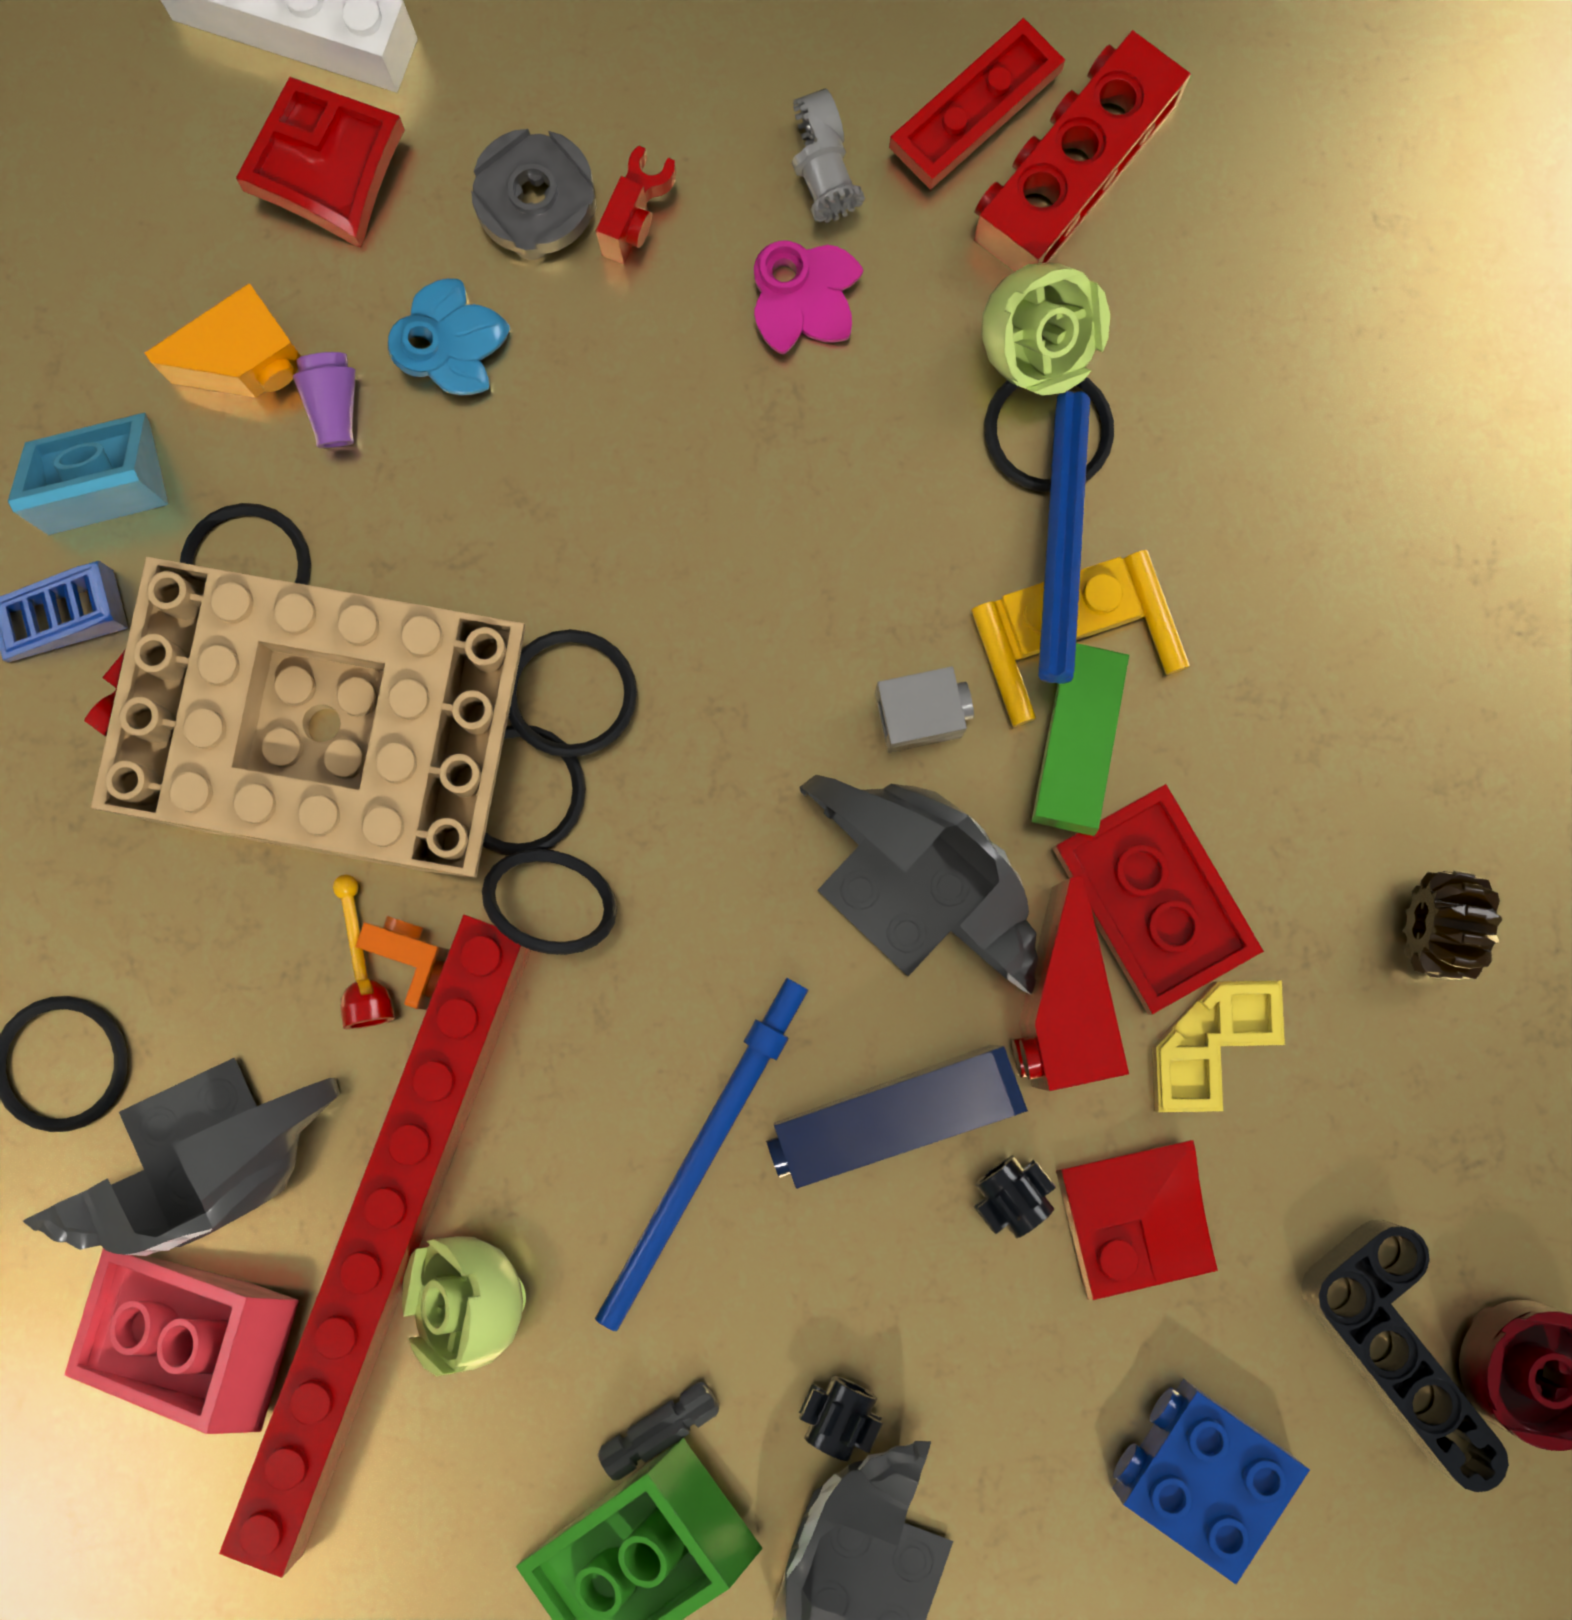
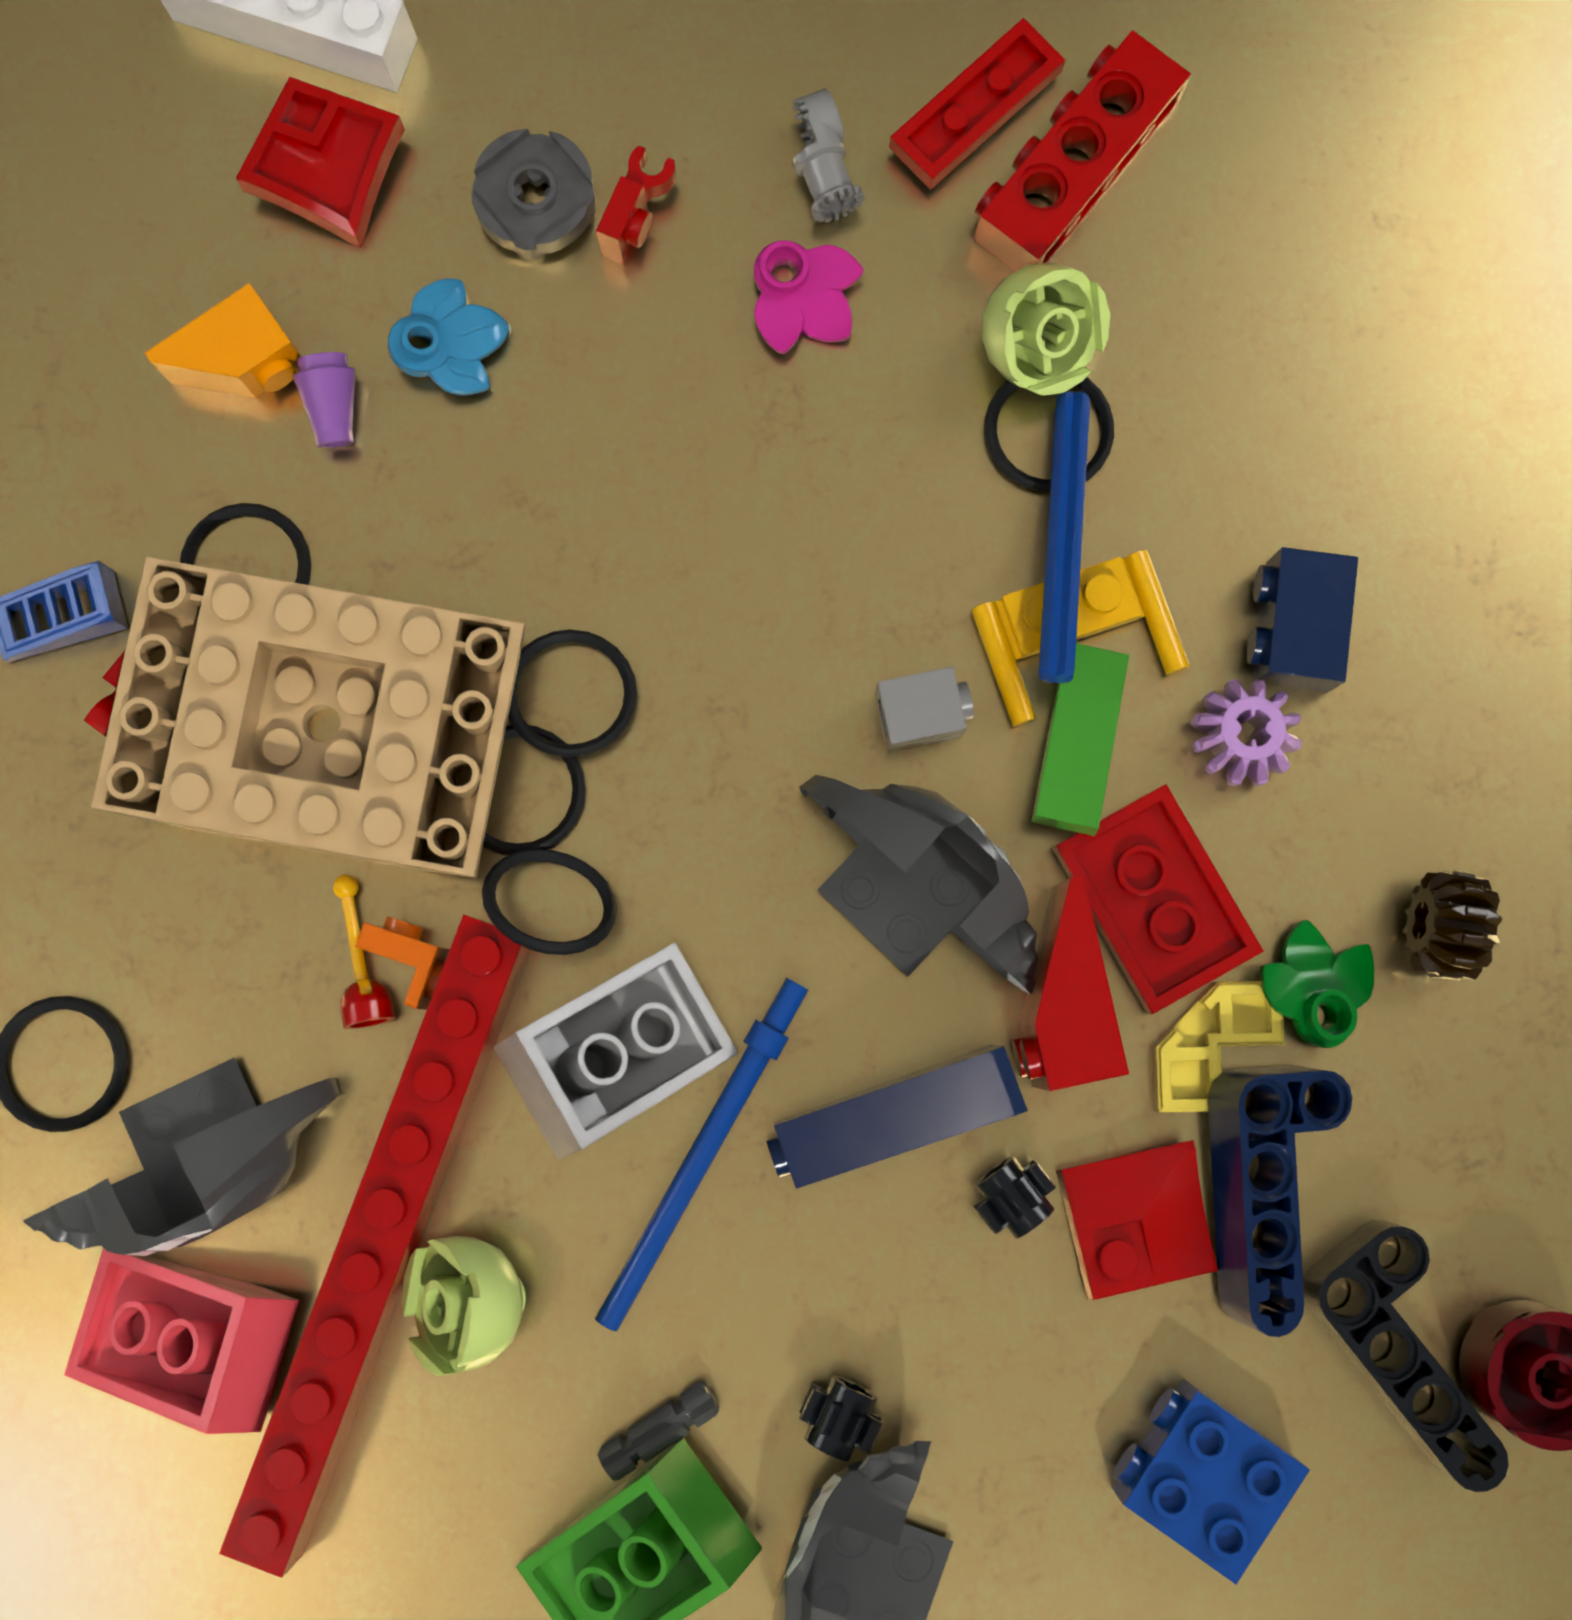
medium azure slope [8,412,169,535] -> none
none -> light grey slope [493,942,738,1159]
none -> lavender gear [1191,679,1302,786]
none -> dark blue beam [1208,1065,1352,1337]
none -> dark blue brick [1247,547,1358,693]
none -> green plate [1261,920,1374,1048]

